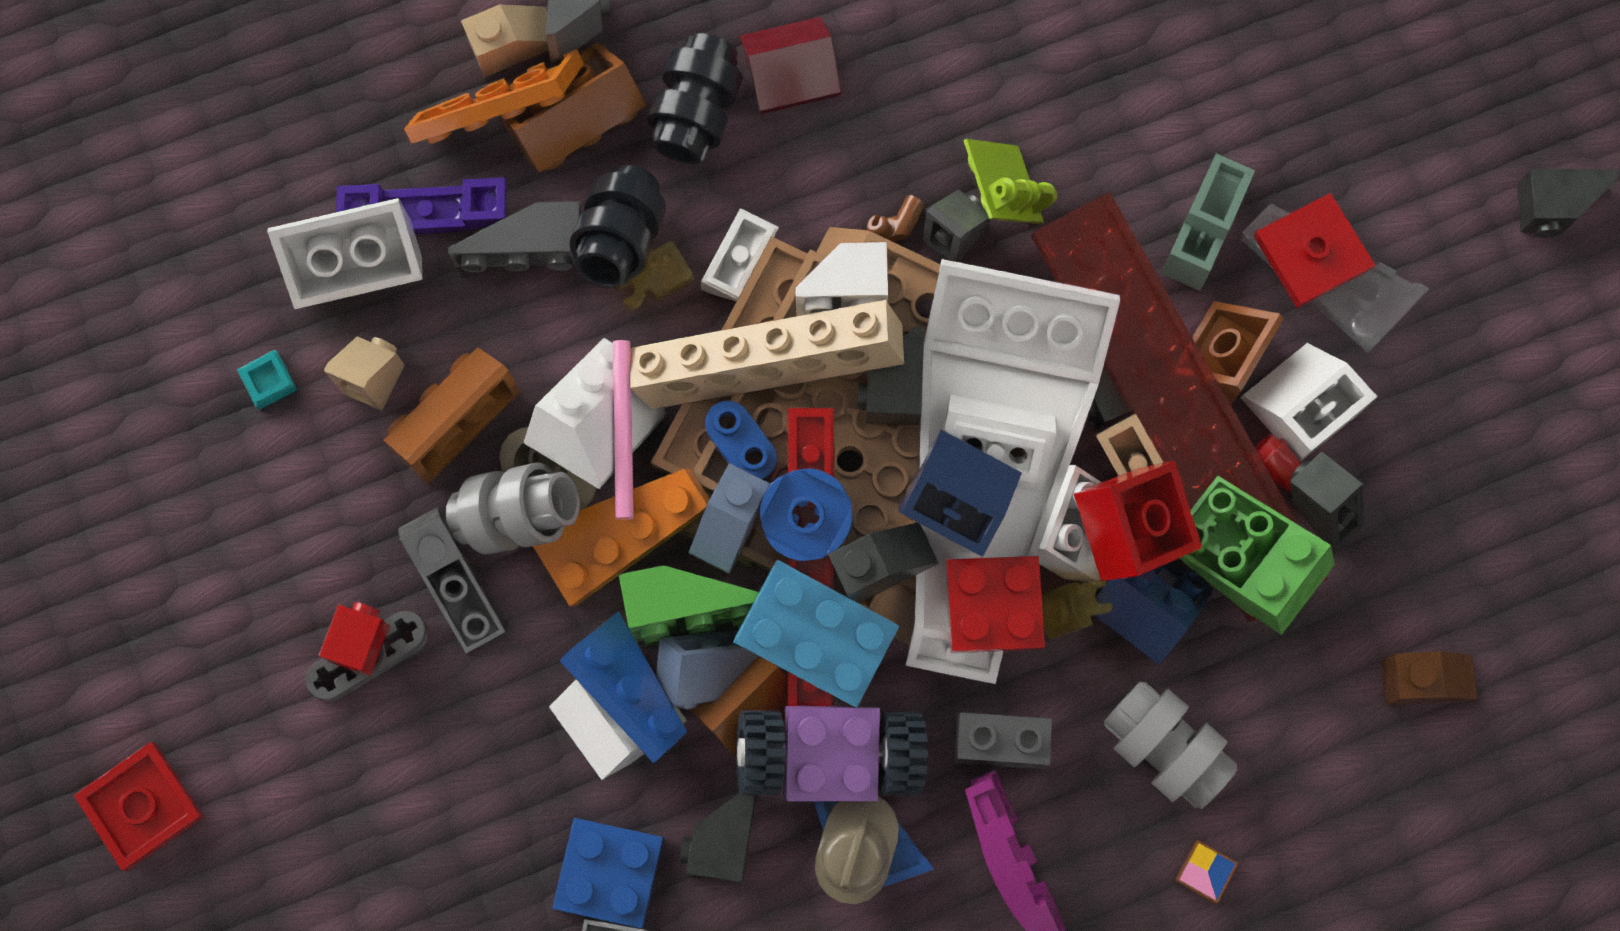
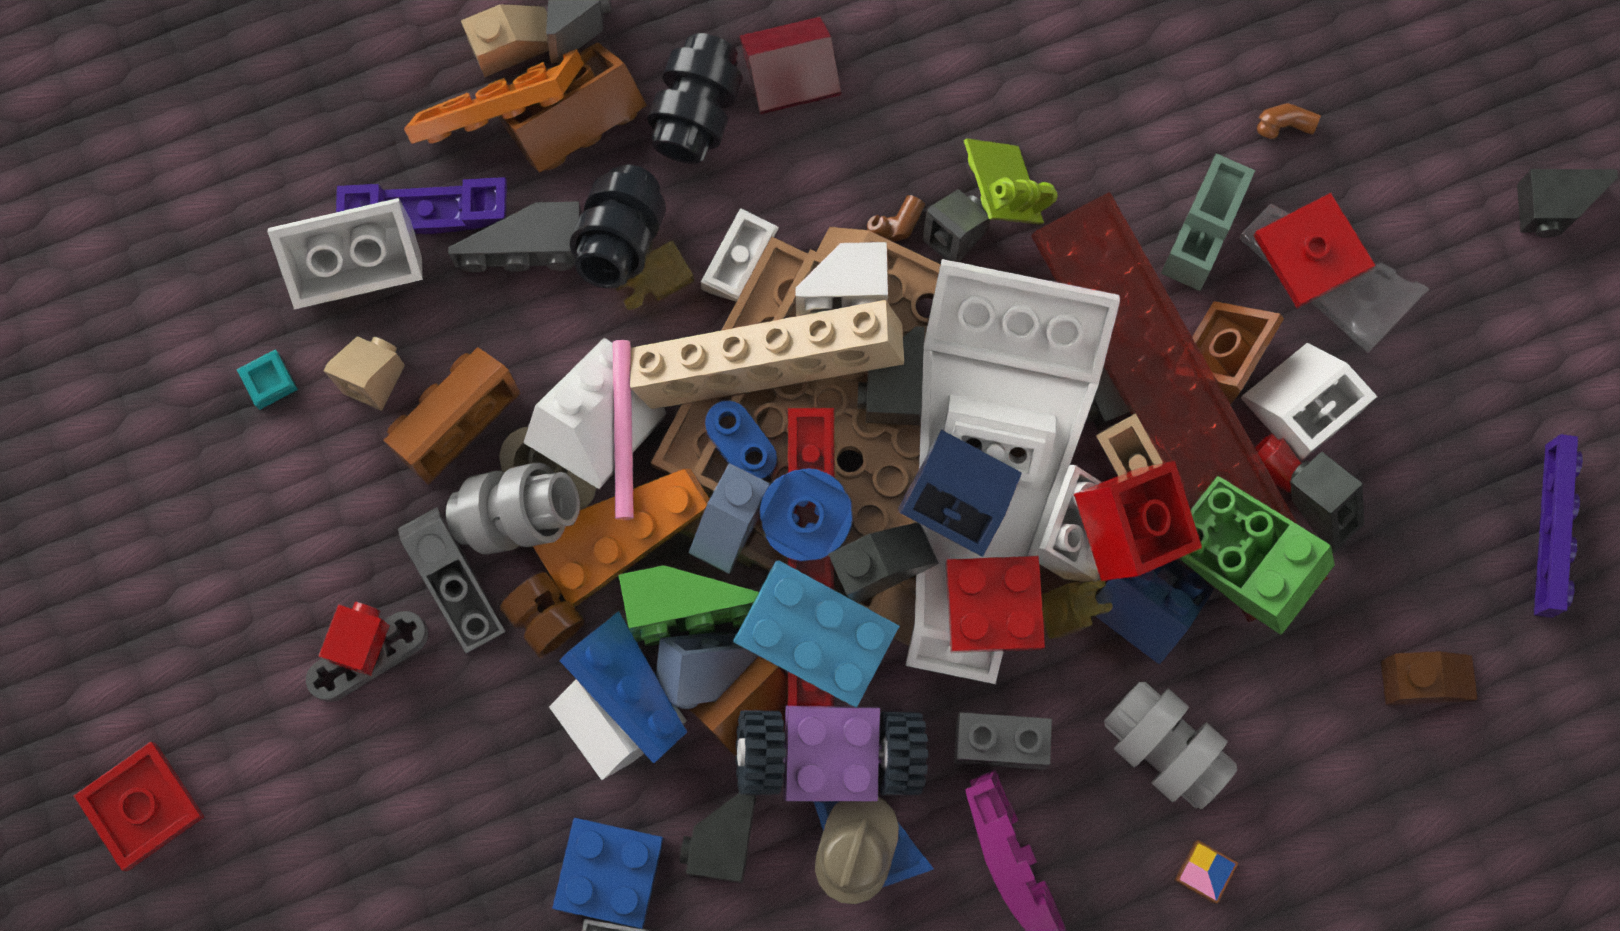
none -> reddish brown wheel [500,572,585,658]
none -> dark orange arm [1257,103,1321,139]
none -> dark purple plate [1534,434,1583,618]

